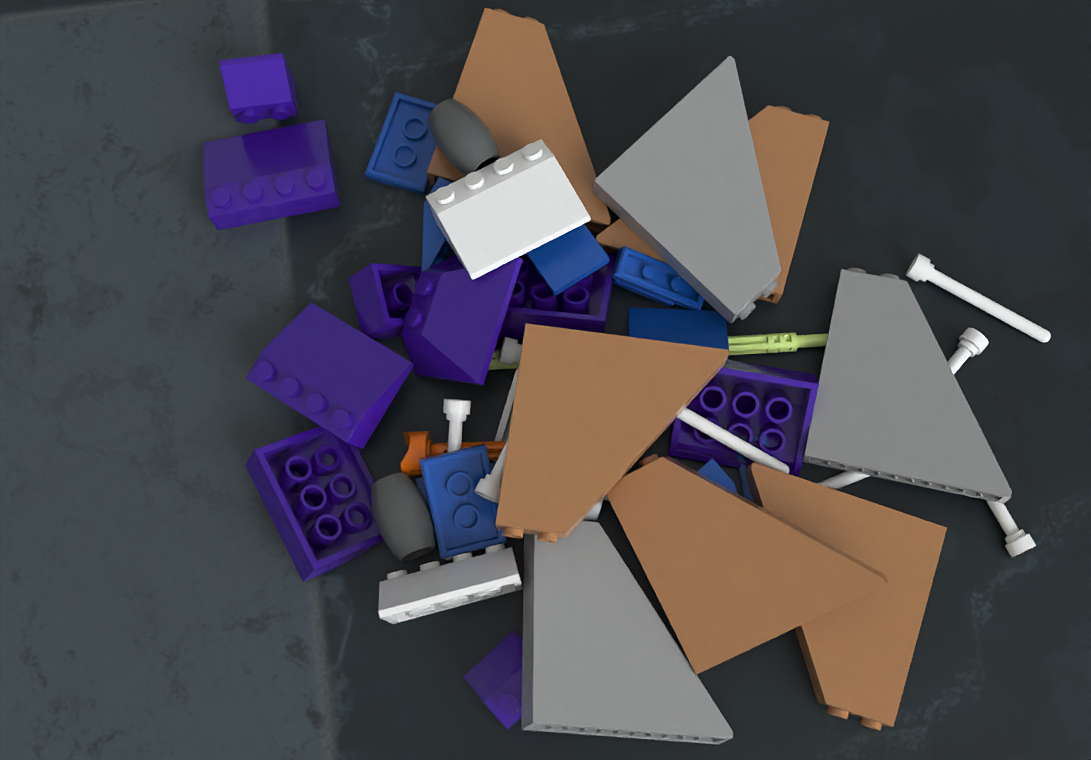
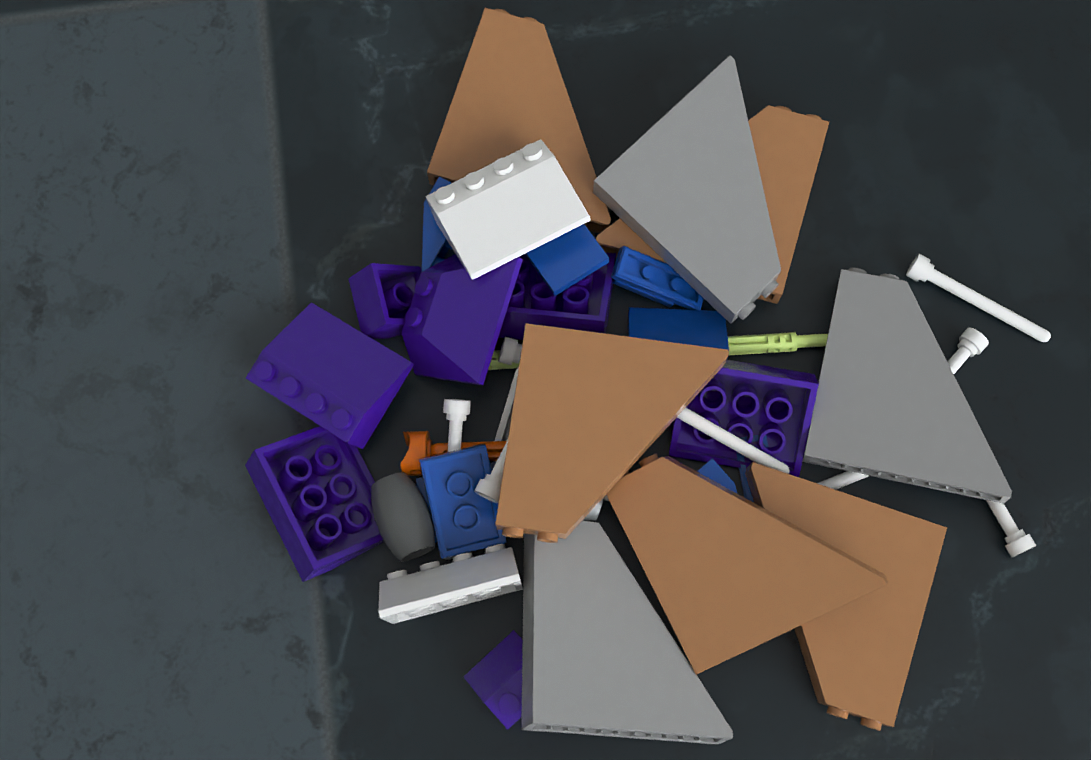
dark purple slope [203,119,341,230] -> none
dark purple slope [219,53,298,124] -> none
blue tile [365,92,438,196] -> none
dark grey piece [428,99,501,175] -> none

